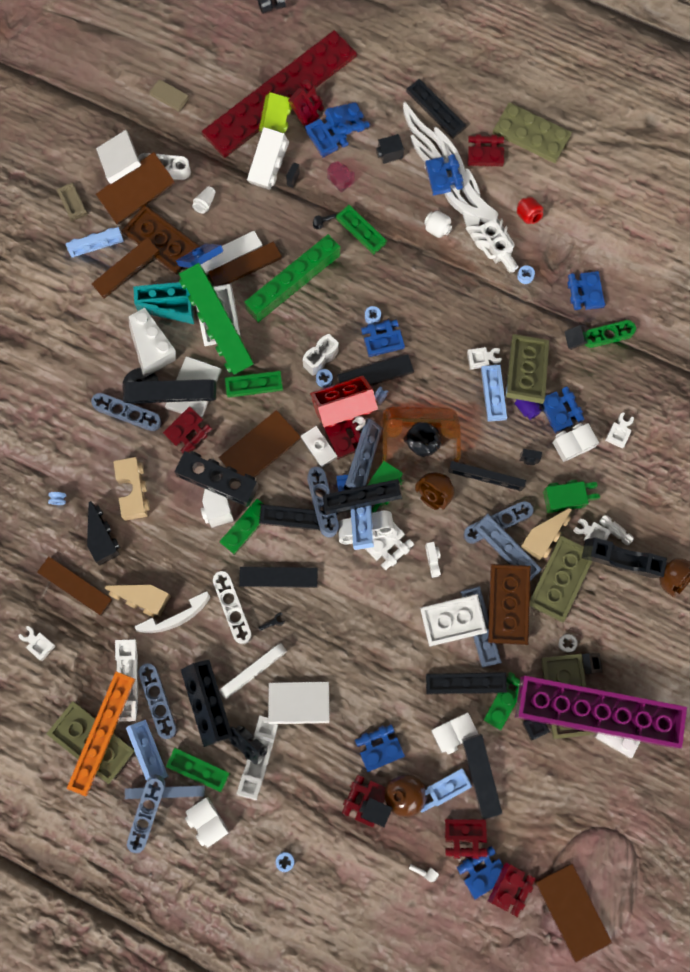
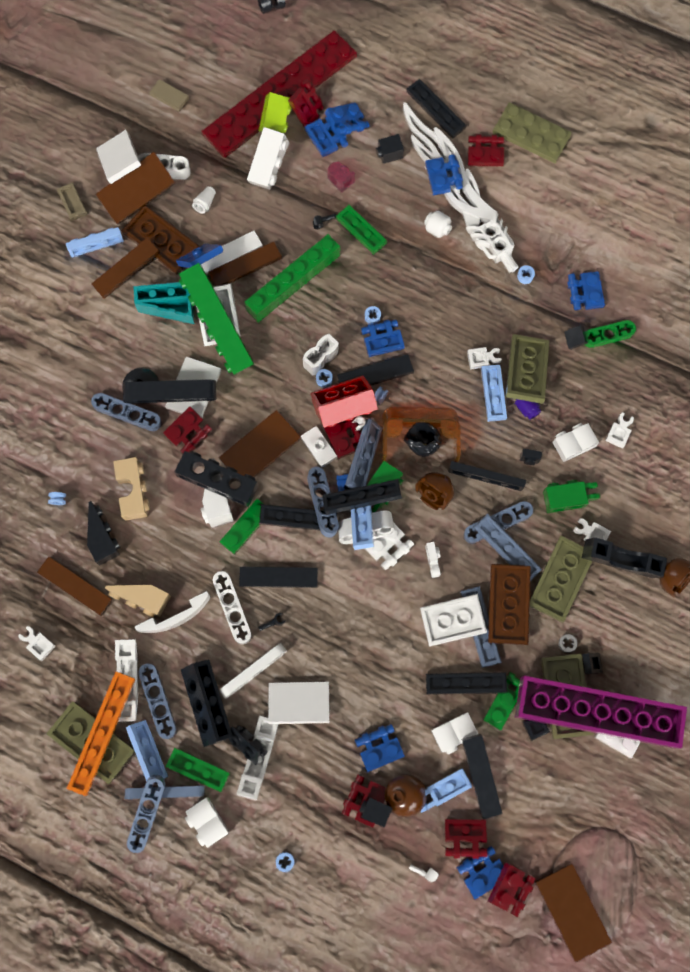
white wedge [129,308,176,378] -> none
green plate [225,371,283,398] -> none
black tile [286,162,300,188] -> none
red head [516,197,543,224] -> none
tan slope [520,508,572,561] -> none
blue plate [540,386,585,433] -> none
white axle [599,515,634,546] -> none

